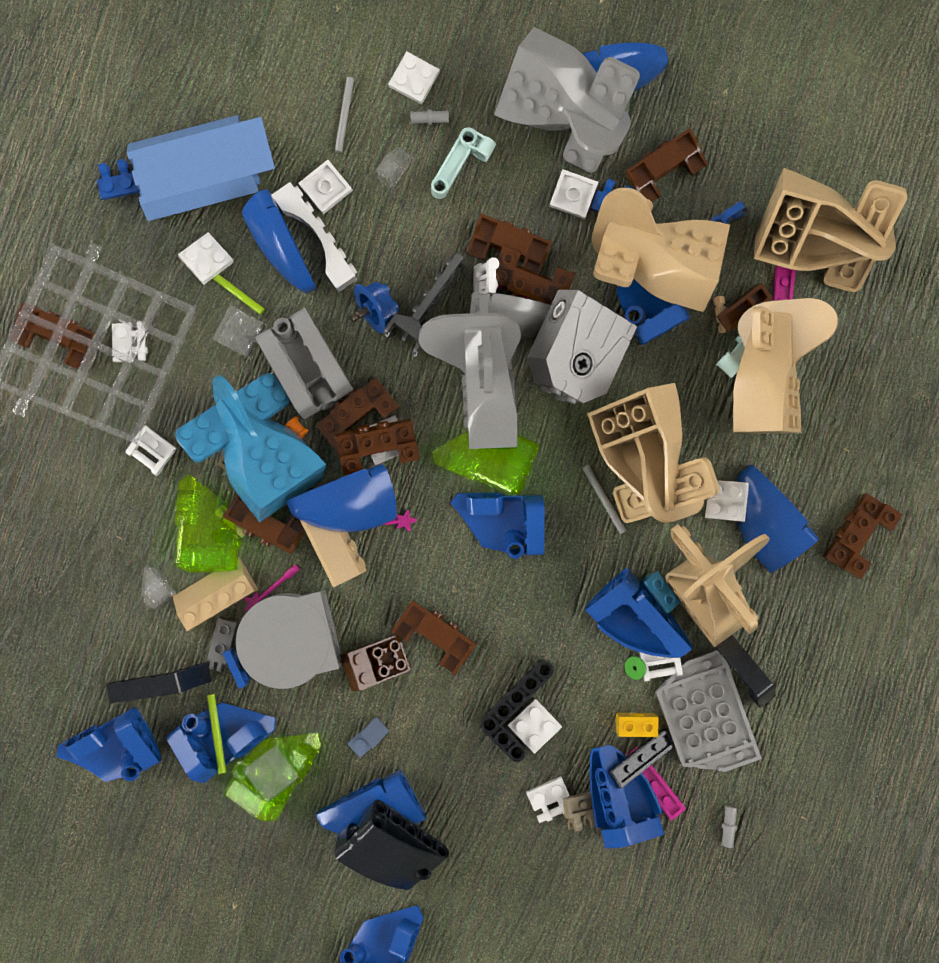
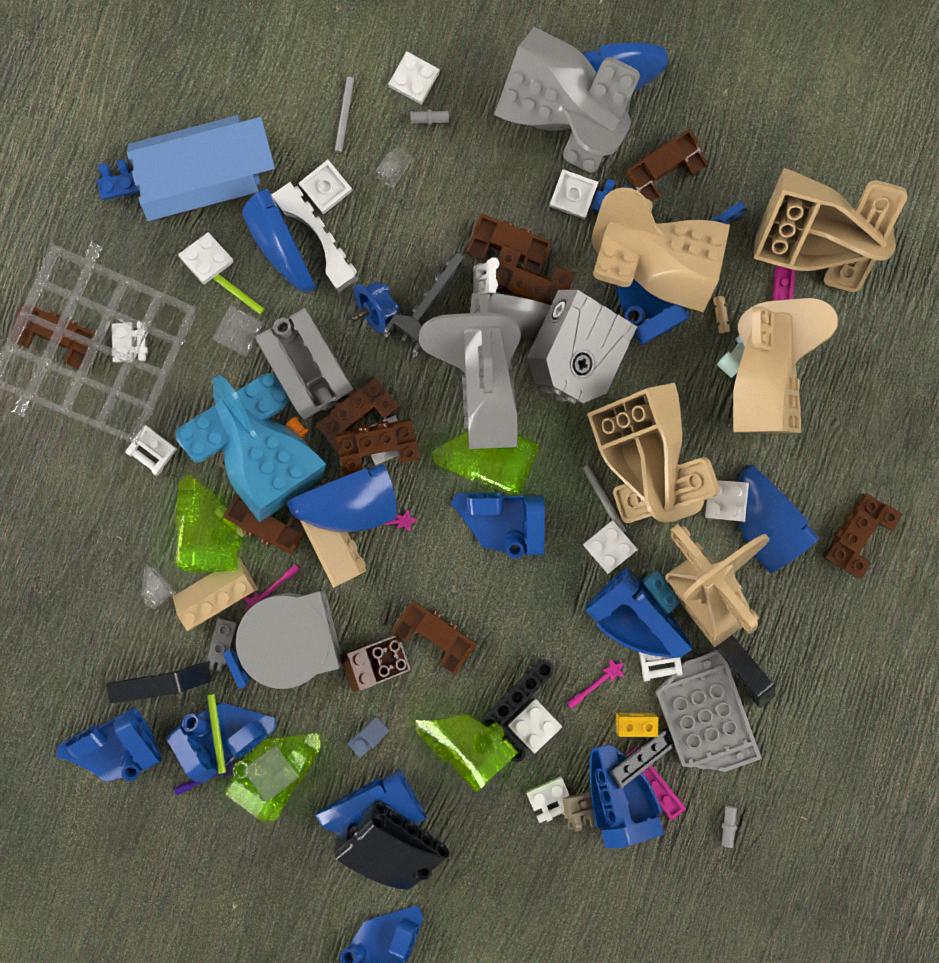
light aqua piece [431,128,496,199] -> none
bright green wheel [625,656,647,680] -> none
reddish brown slope [716,283,773,332] -> none
none -> dark purple piece [174,761,241,795]
none -> clear neon green panel [414,714,518,792]
none -> dark pink piece [567,659,624,709]
none -> white plate [583,520,638,574]

